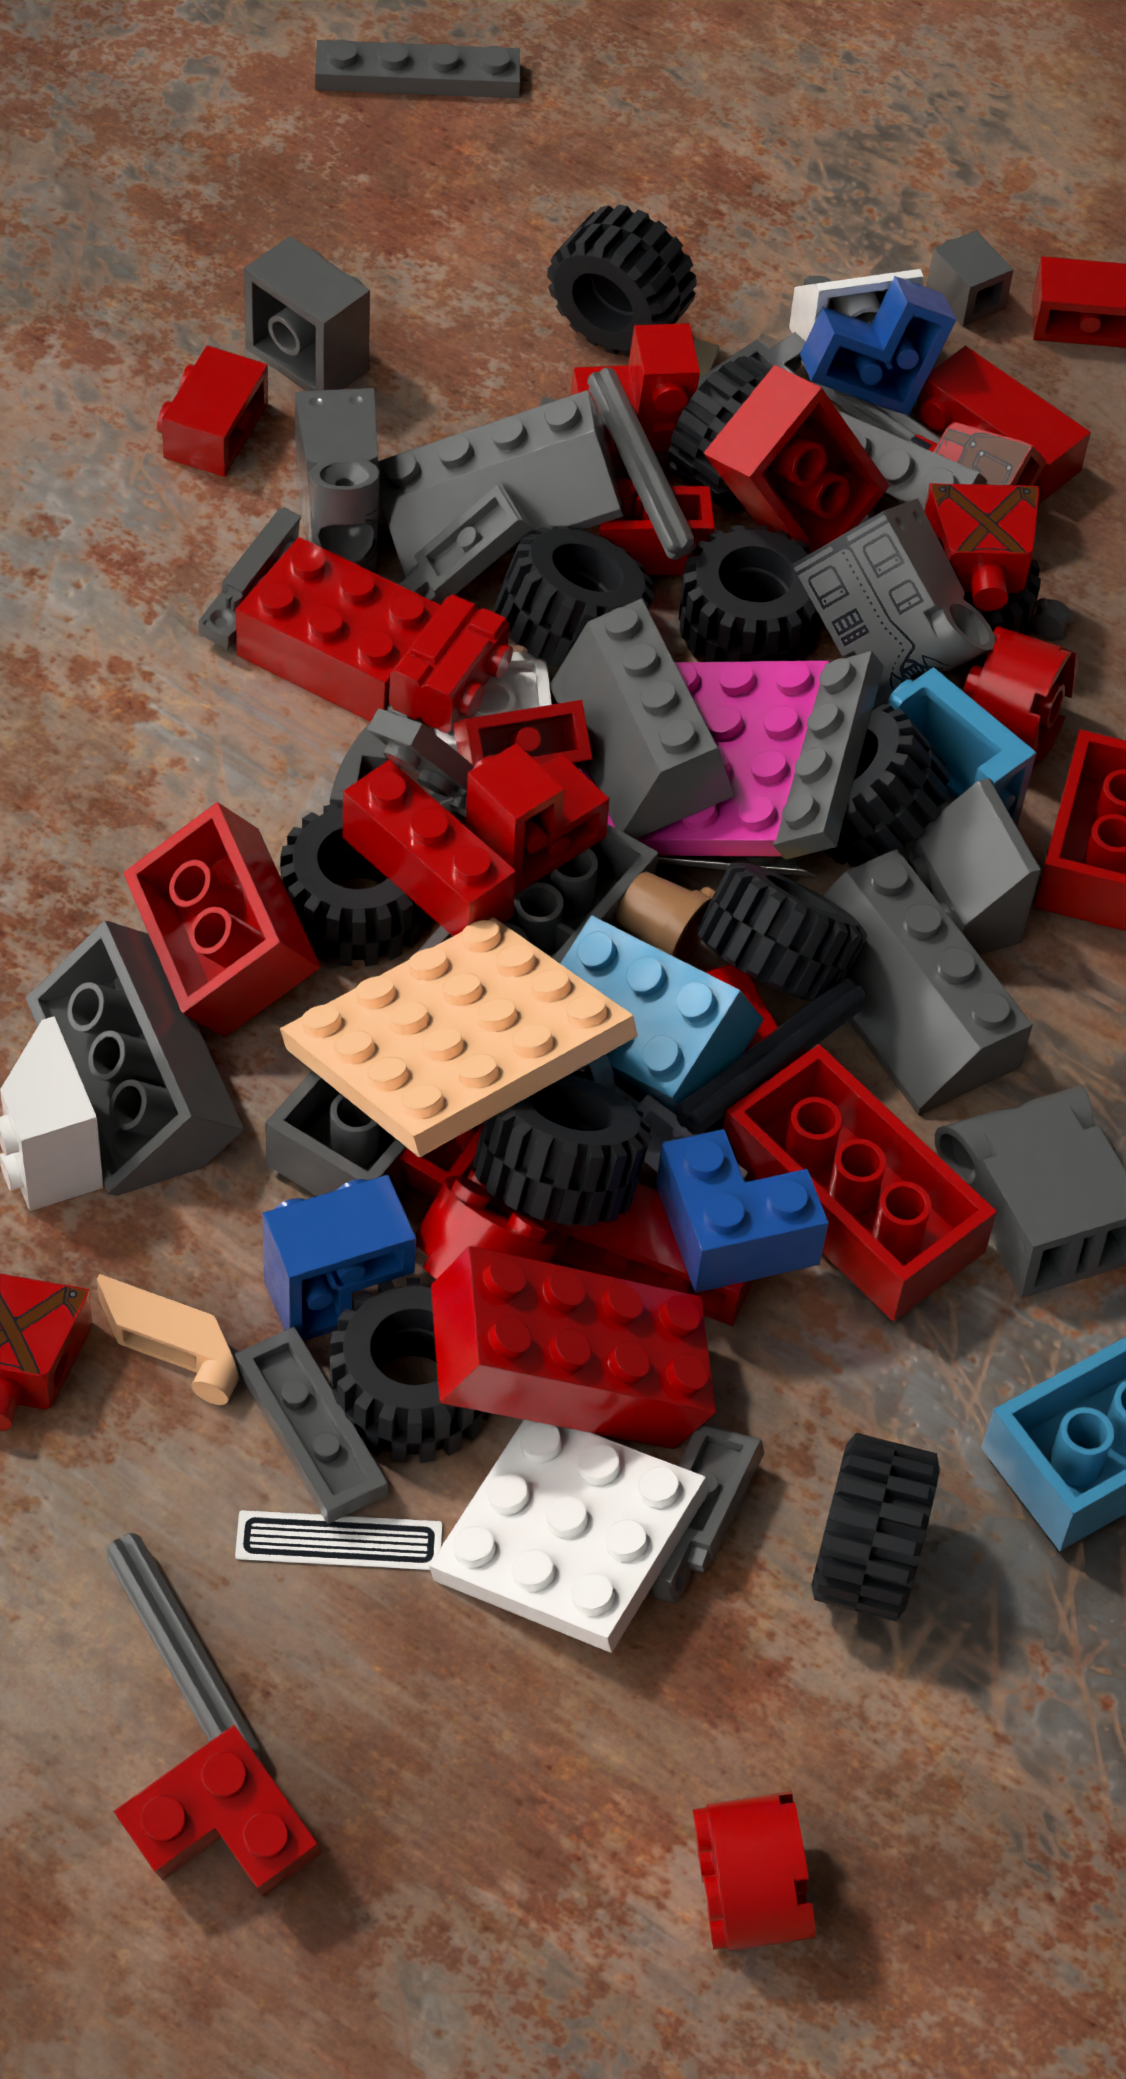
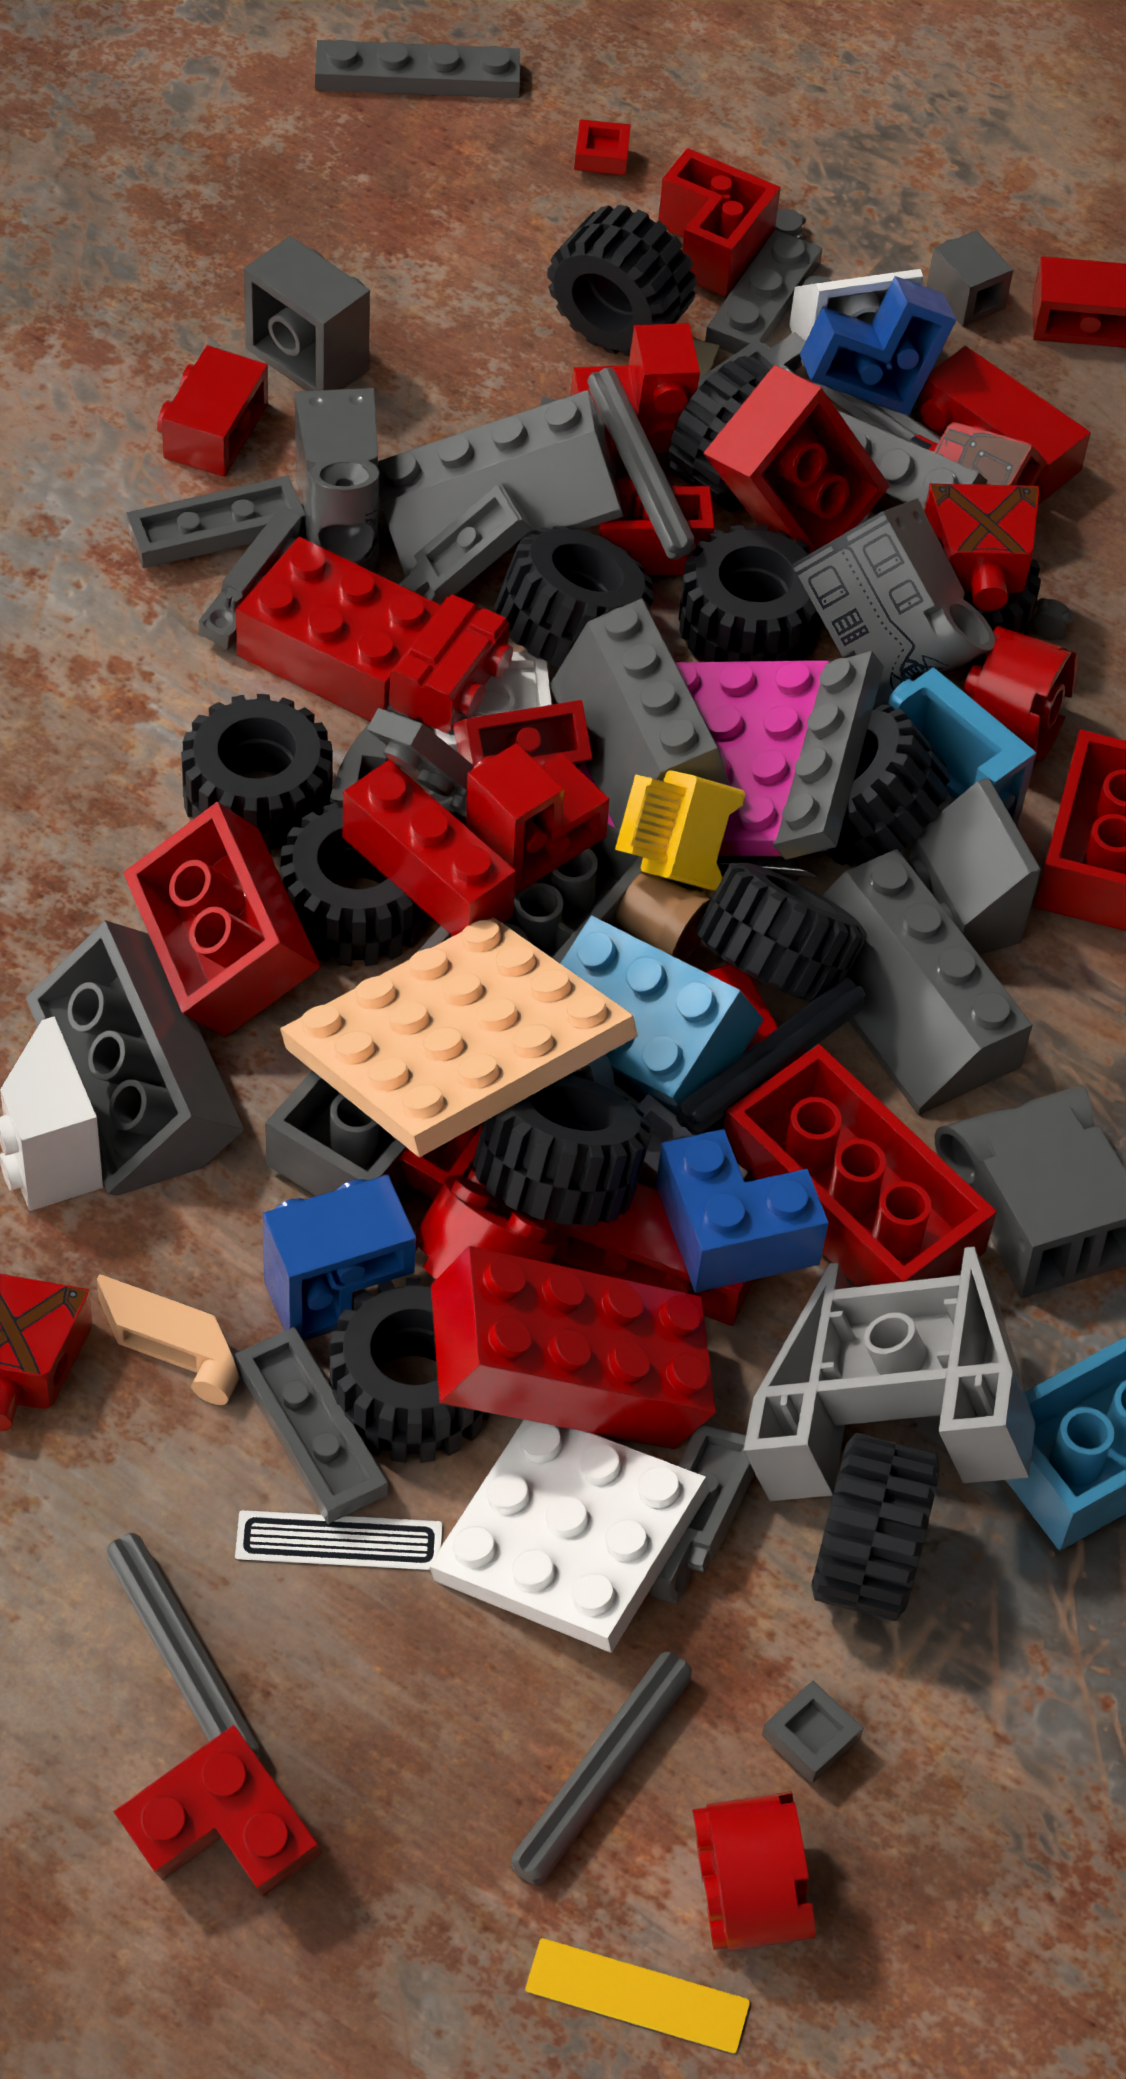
none -> dark grey plate [126,475,306,568]
none -> black tyre [181,694,333,855]
none -> dark grey axle [510,1651,692,1885]
none -> yellow sticker [525,1938,750,2054]
none -> red plate [574,119,631,175]
none -> yellow piece [615,770,745,891]
none -> red brick [658,148,781,297]
none -> dark grey plate [705,230,823,354]
none -> light grey wedge [743,1247,1035,1501]
none -> dark grey plate [762,1680,864,1784]
none -> dark grey piece [775,209,806,240]

